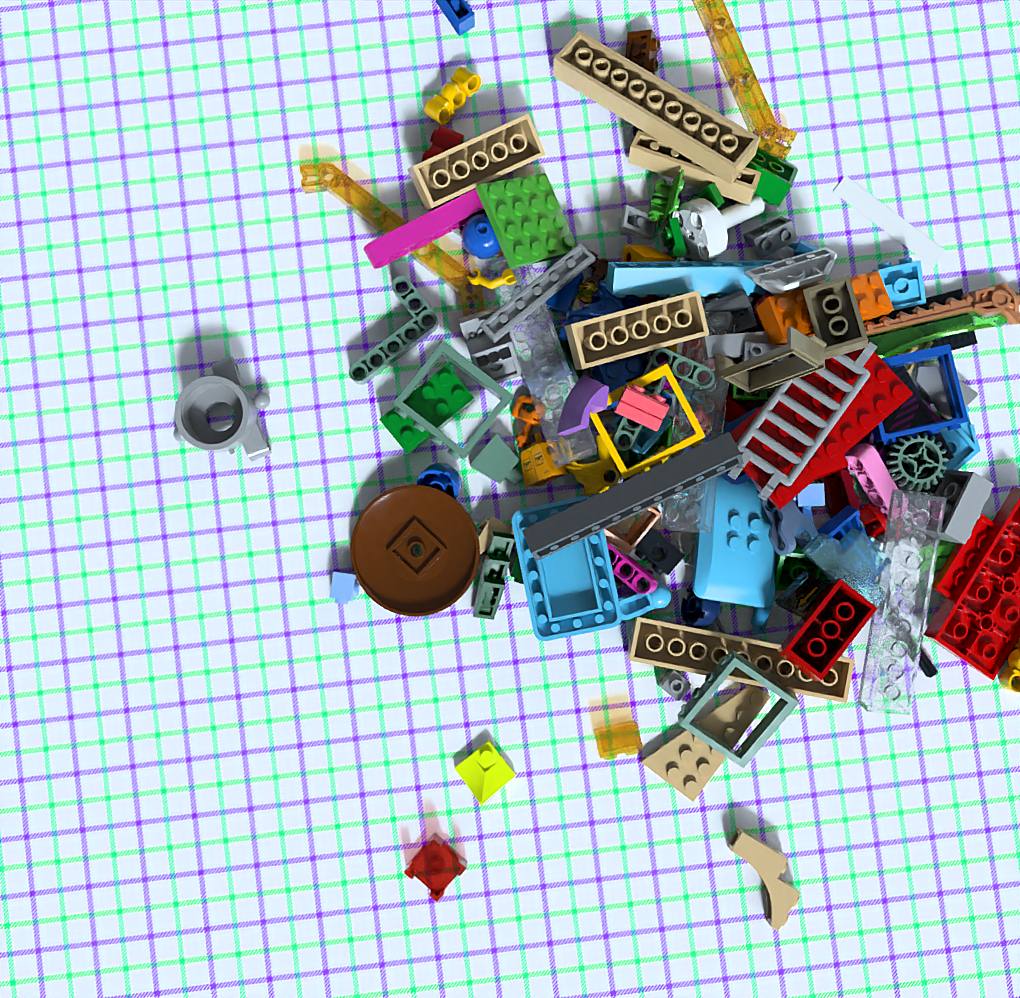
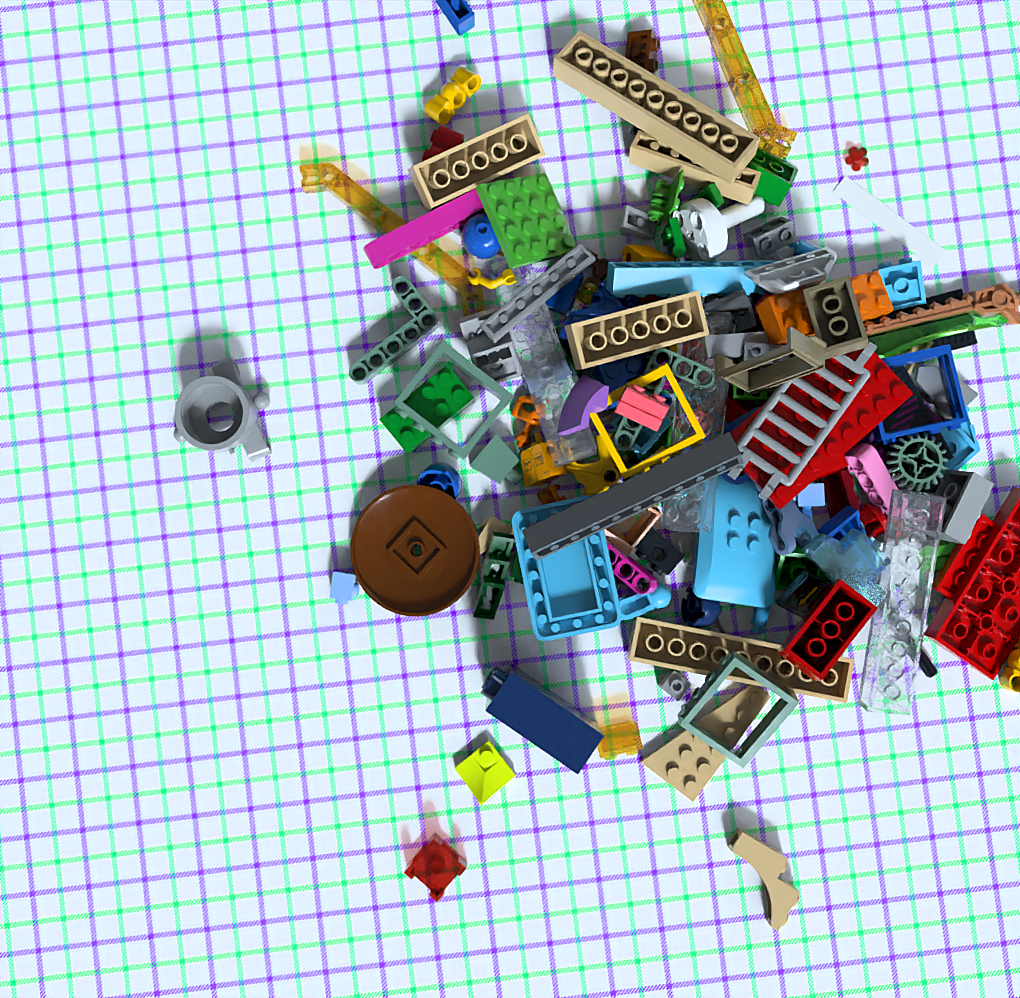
none -> dark blue brick [480,663,604,774]
none -> clear orange tile [536,484,566,505]
none -> clear red plant [845,146,869,172]

